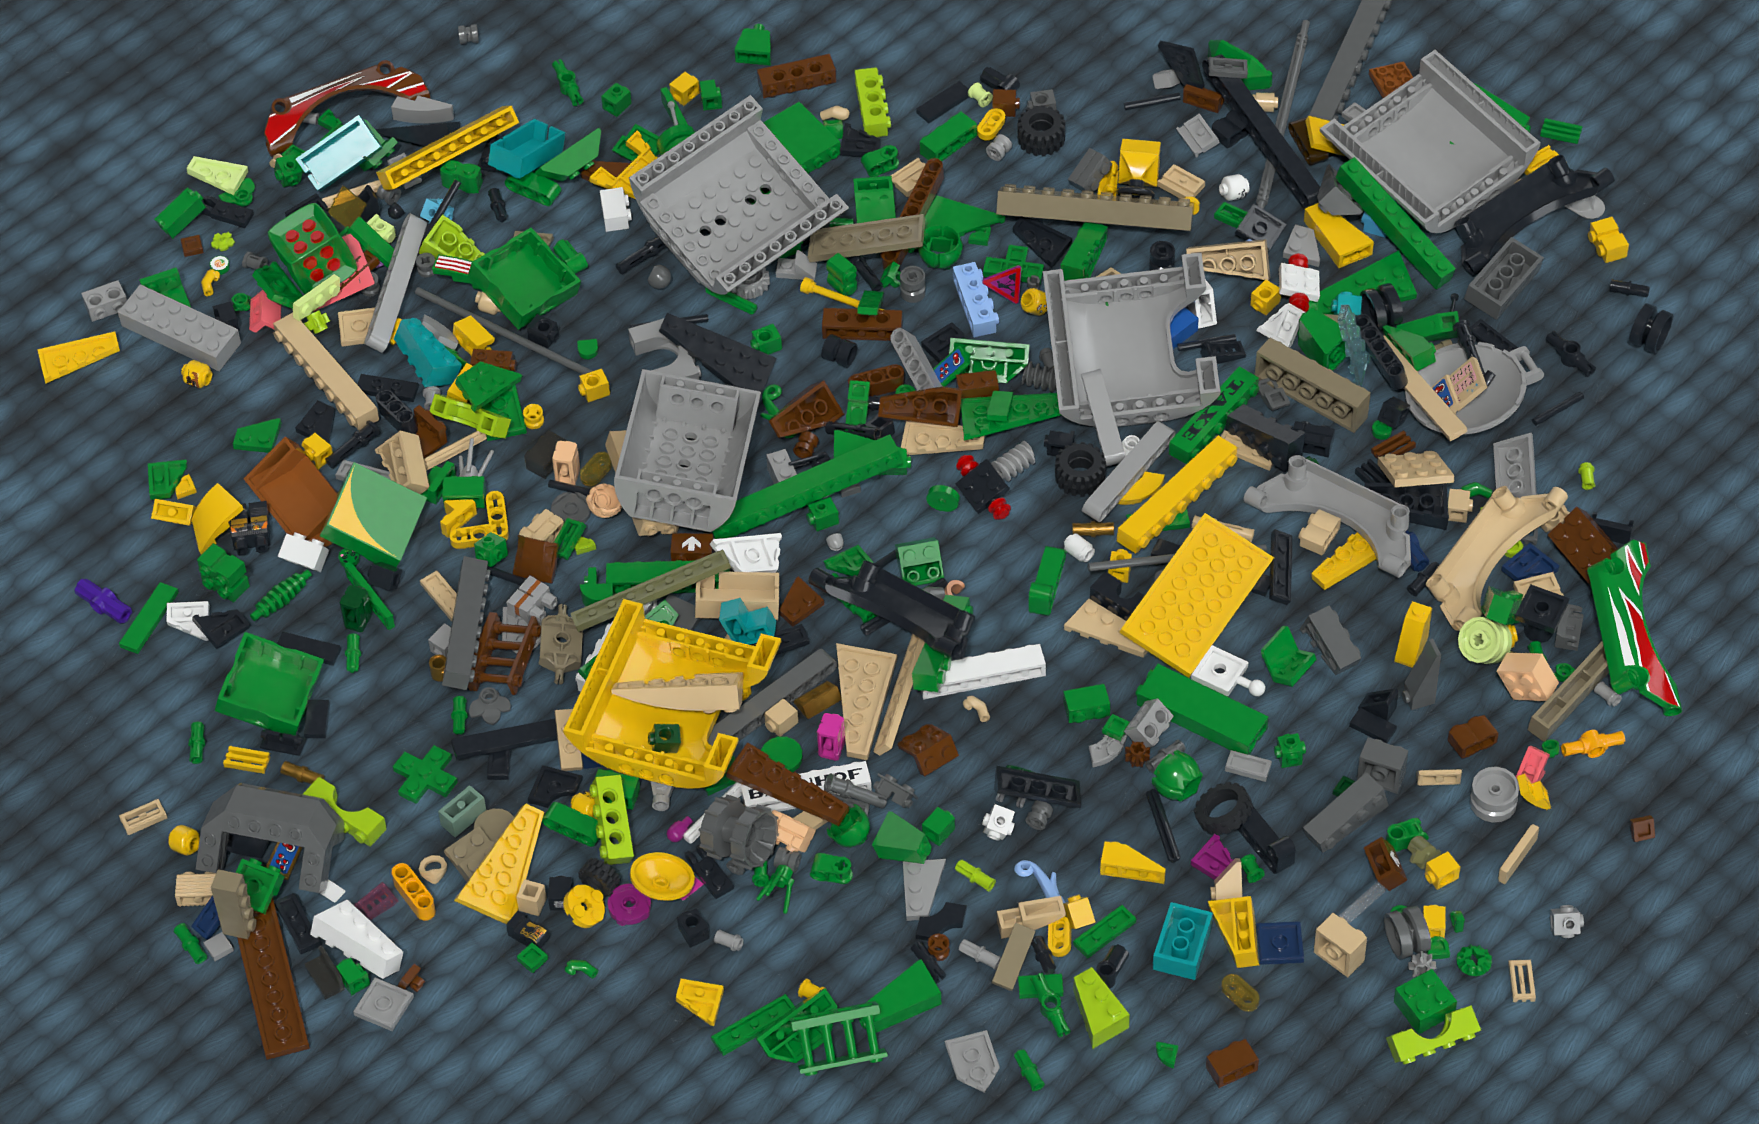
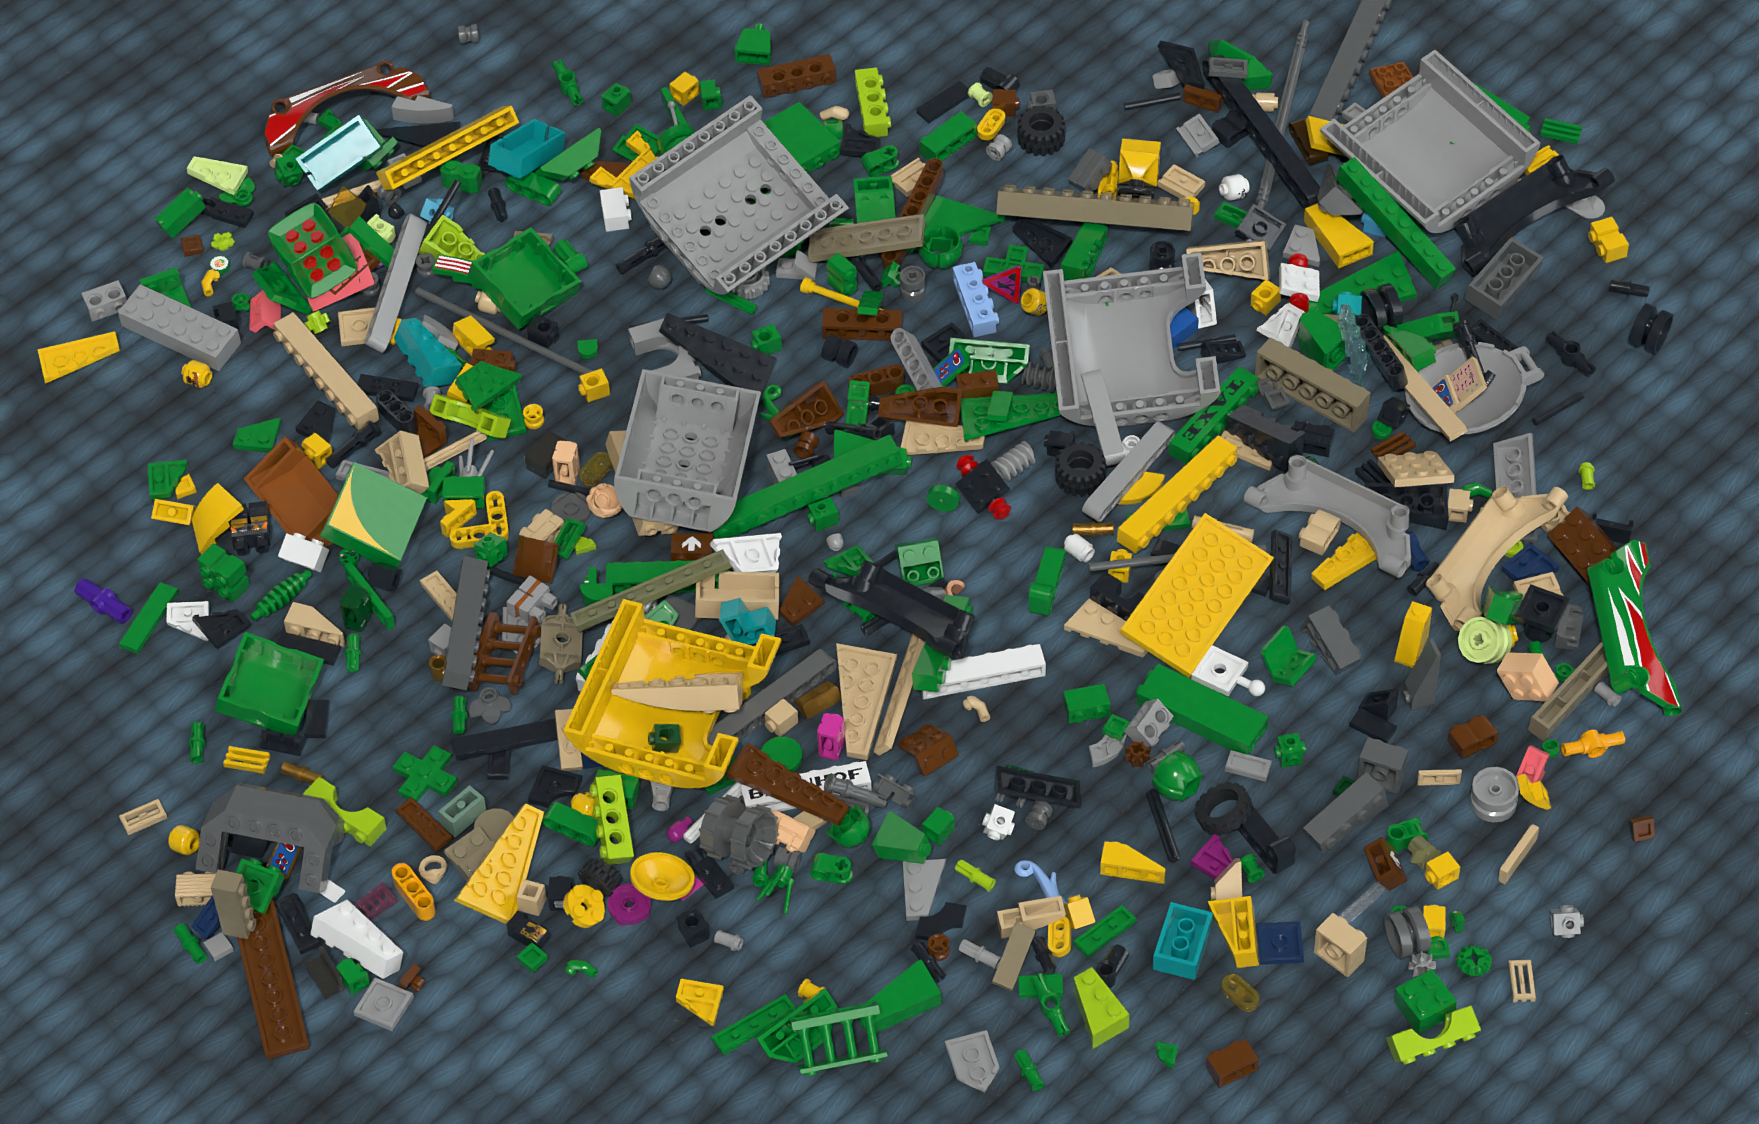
yellowish green plate [293,274,340,321] -> none
none -> tan slope [284,602,345,647]
none -> reddish brown plate [395,797,452,852]

